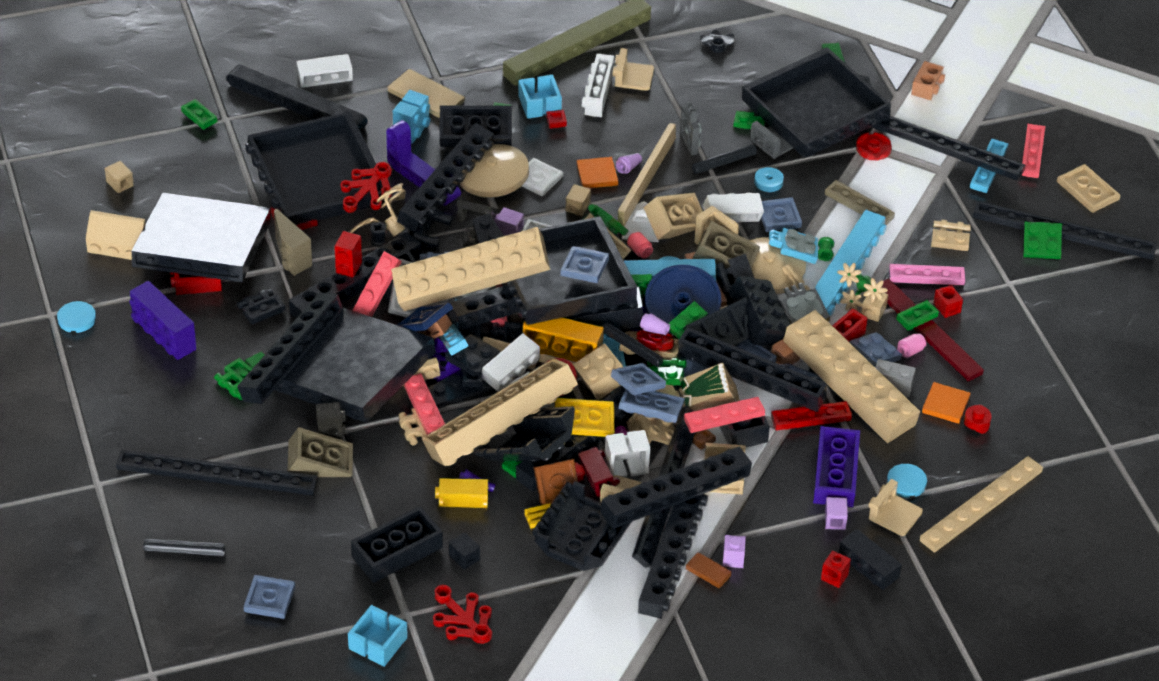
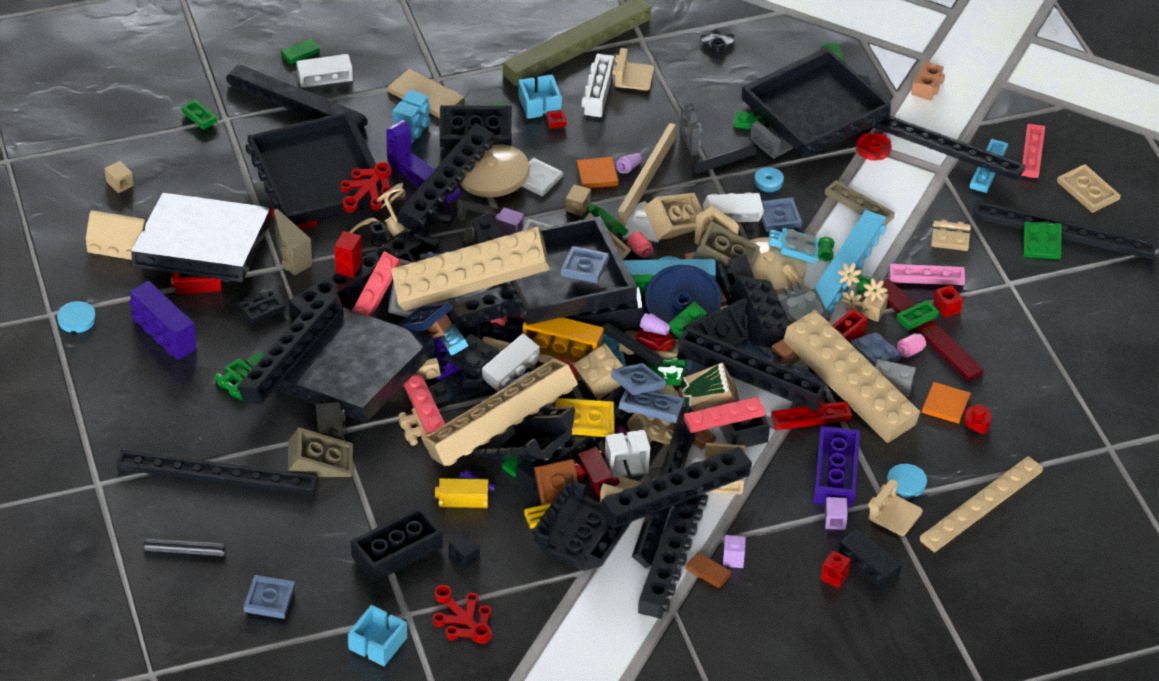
none -> green tile [281,39,320,64]

